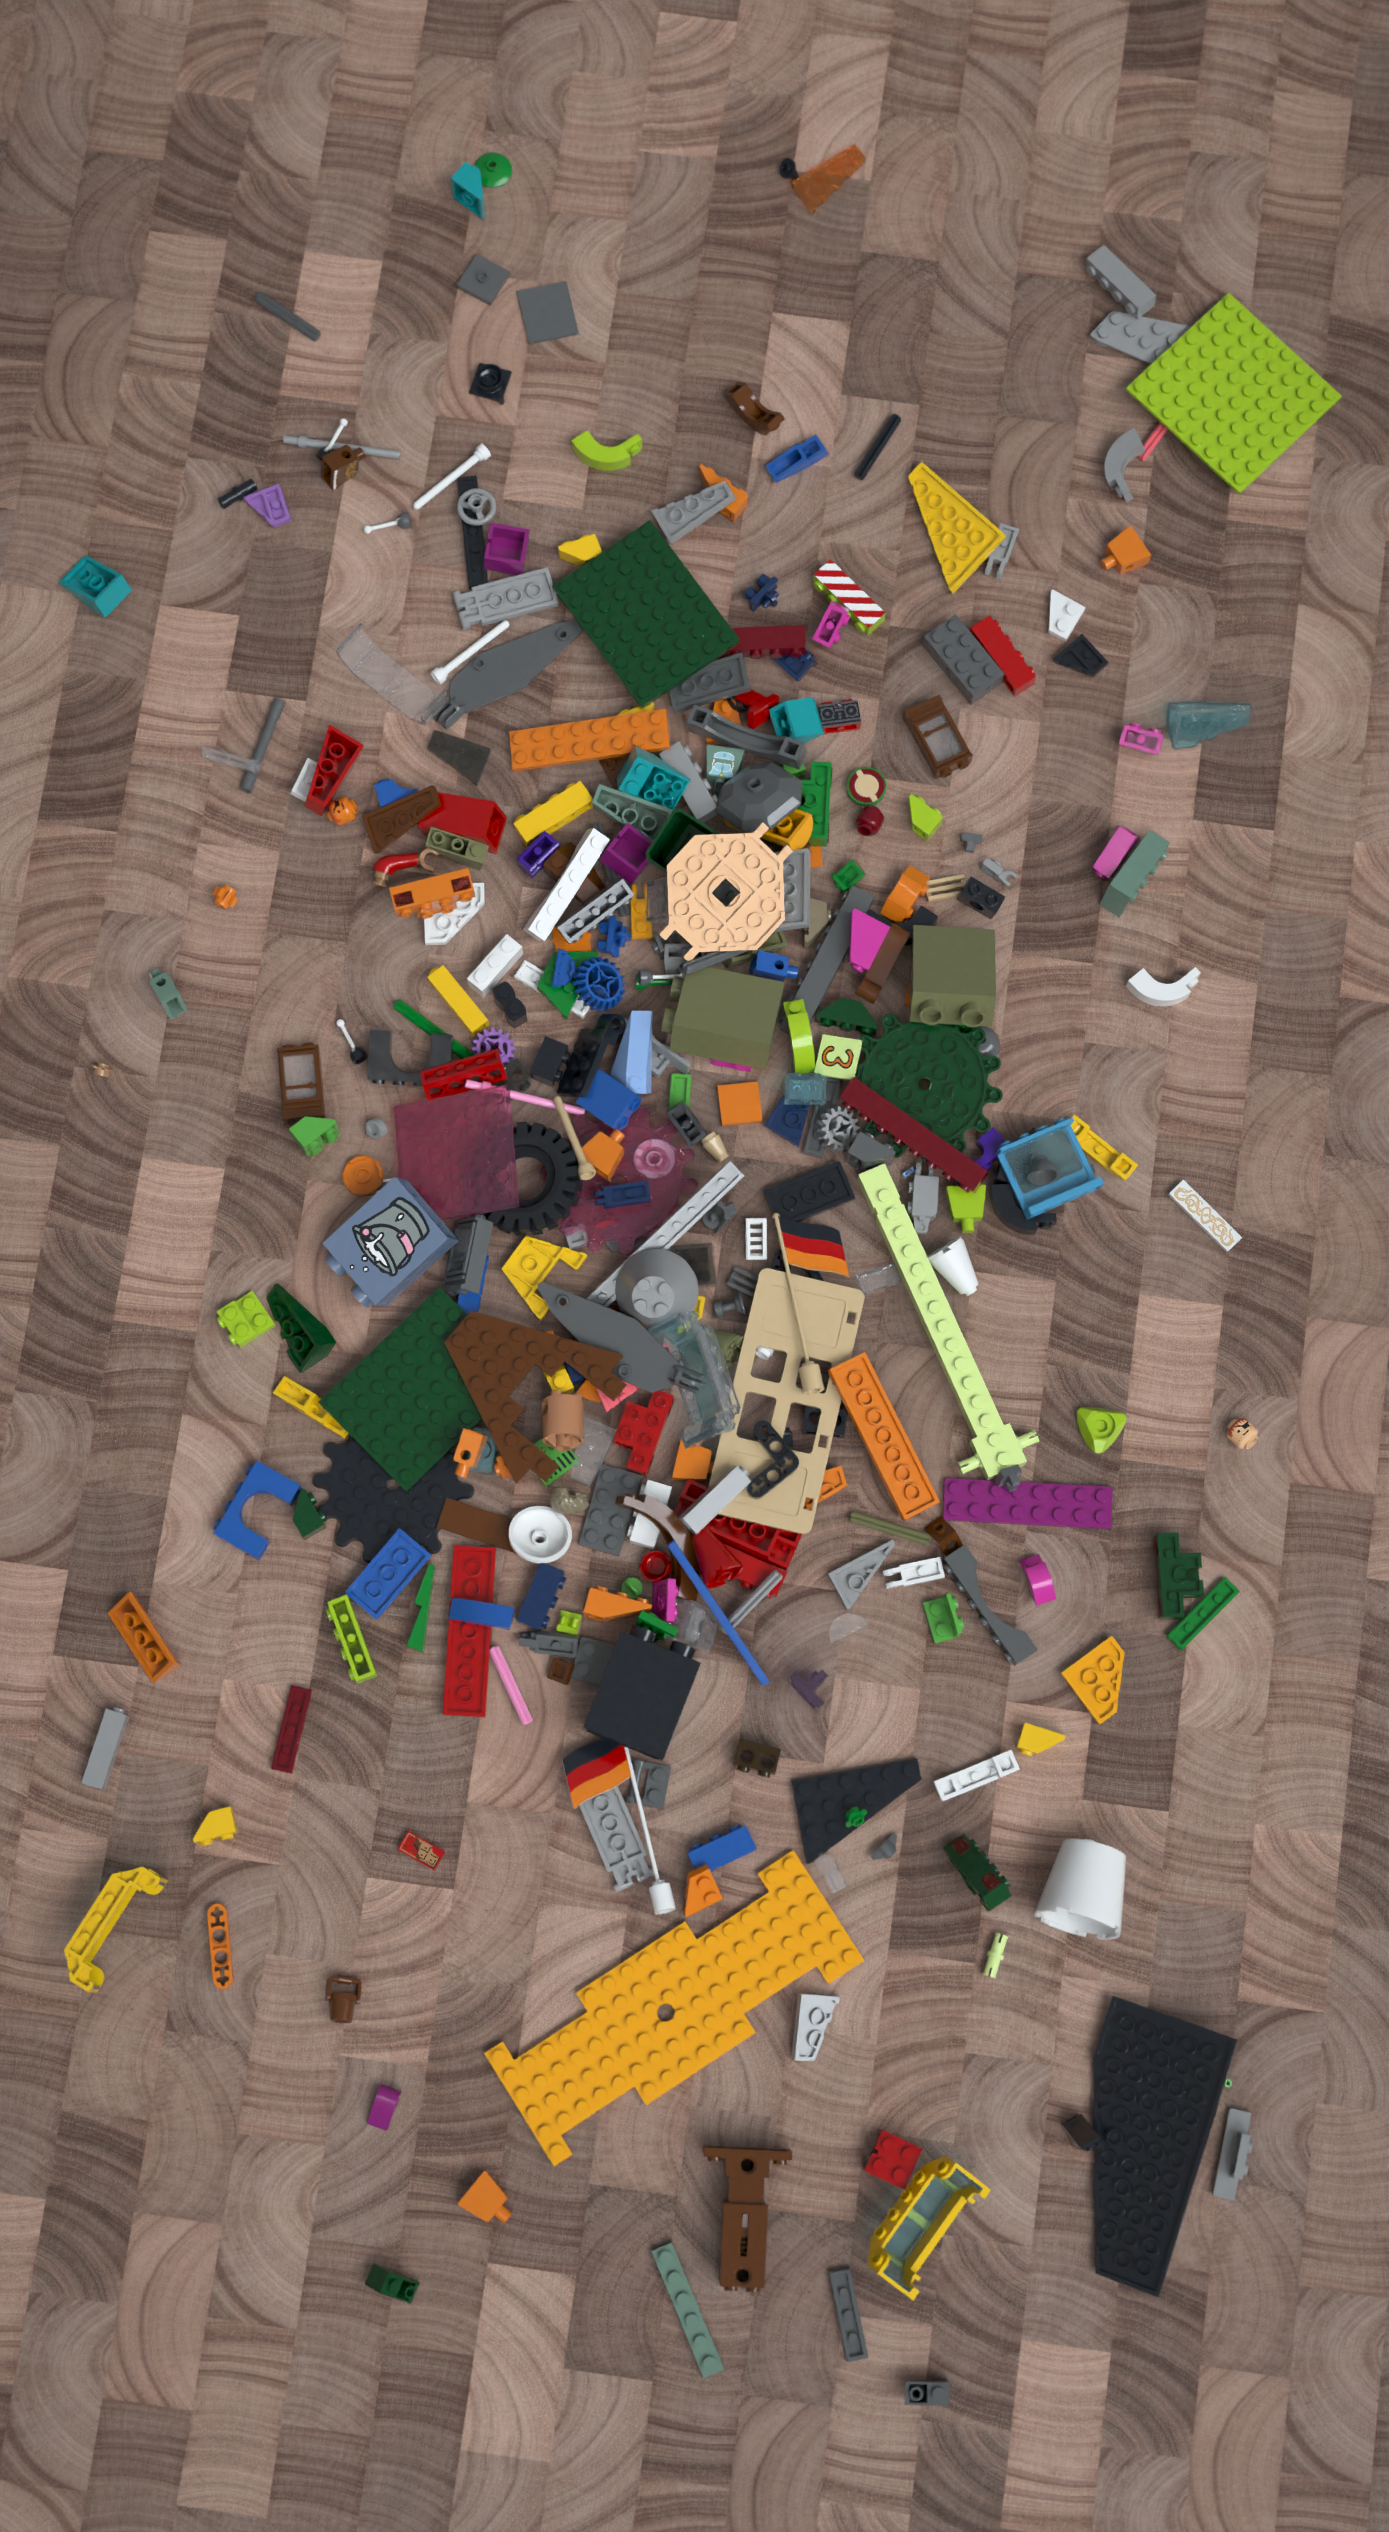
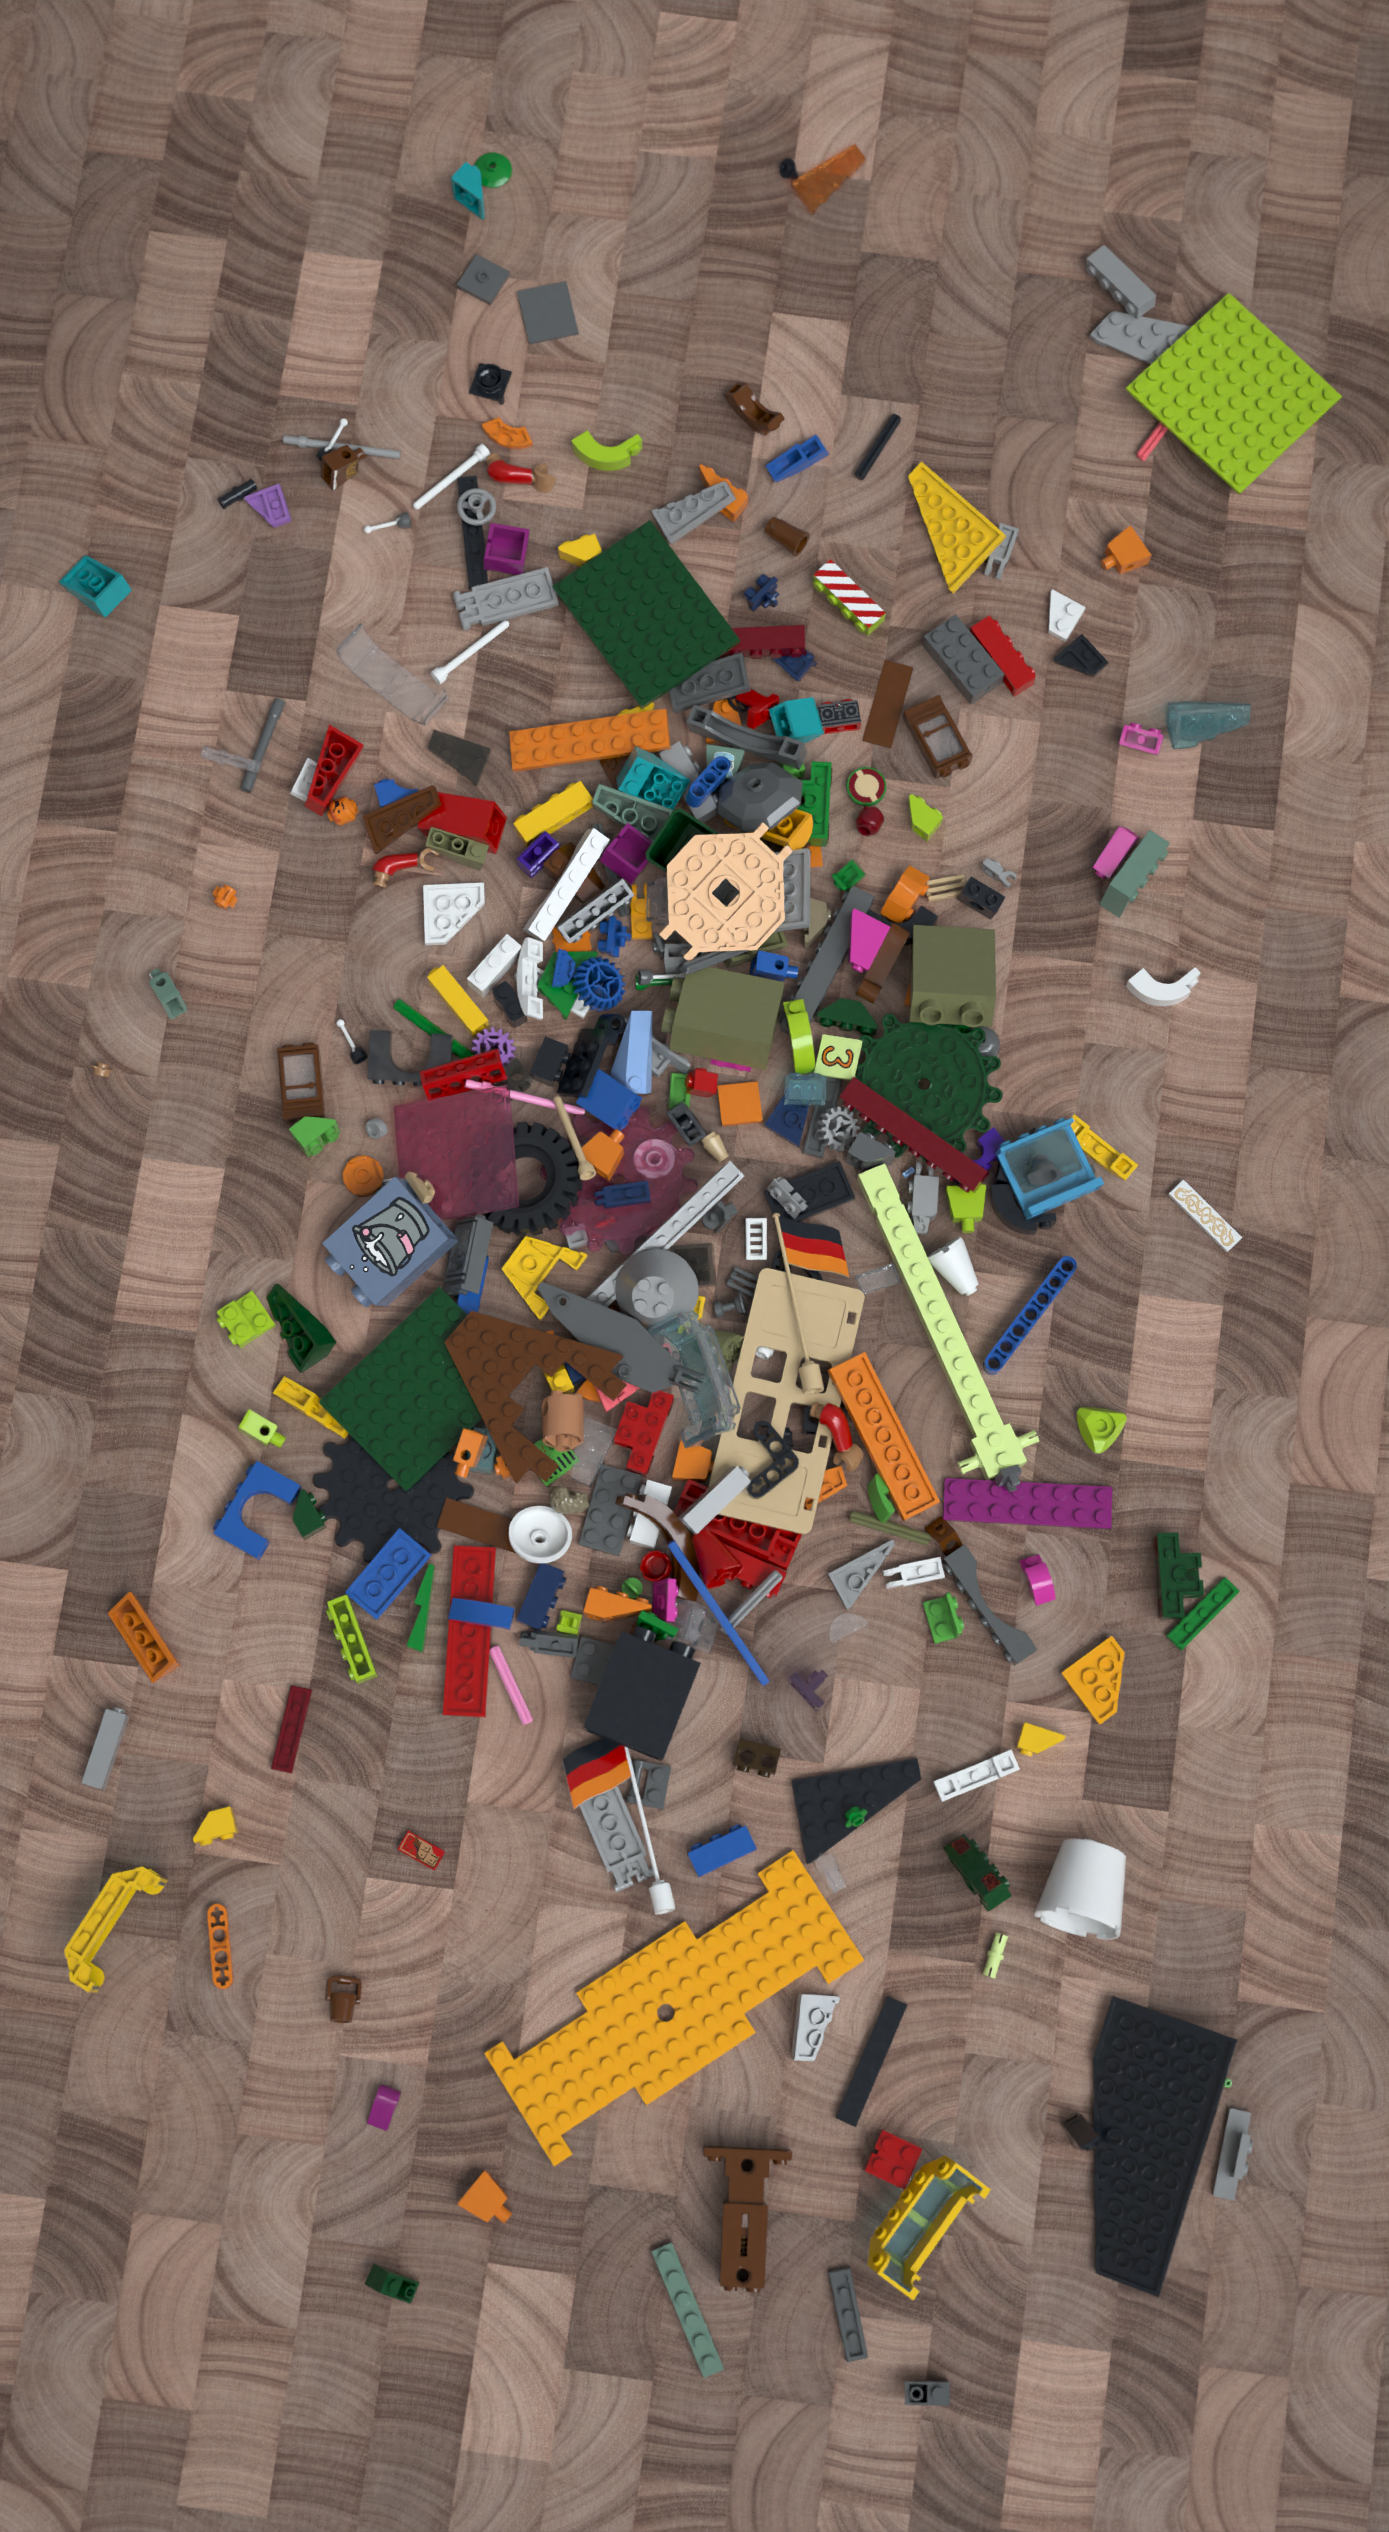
dark grey axle [255,292,321,341] -> none
orange piece [389,868,476,919] -> none
dark grey wing [432,620,583,730] -> none
reddish brown plate [547,1658,575,1685] -> none
orange wing [682,1864,723,1917] -> none
dark pink brick [812,600,850,648] -> none
dark grey piece [871,1833,897,1860] -> none
dark grey tile [961,832,983,853] -> none
light grey arch [1104,428,1146,503] -> none
light nougat head [1227,1418,1259,1449] -> none
none -> lime torso [237,1409,286,1448]
none -> tan tile [405,1172,435,1203]
none -> orange tile [481,417,533,449]
none -> piece [486,453,556,493]
none -> white slope [517,937,543,1020]
none -> red brick [684,1068,718,1098]
none -> blue beam [685,756,731,808]
none -> reddish brown plant [764,517,810,557]
none -> light grey hinge [767,1176,808,1219]
none -> piece [810,1402,863,1472]
none -> black tile [836,1996,907,2127]
none -> reddish brown sticker [862,660,914,748]
none -> bright green slope [867,1474,895,1523]
none -> blue beam [983,1256,1077,1375]

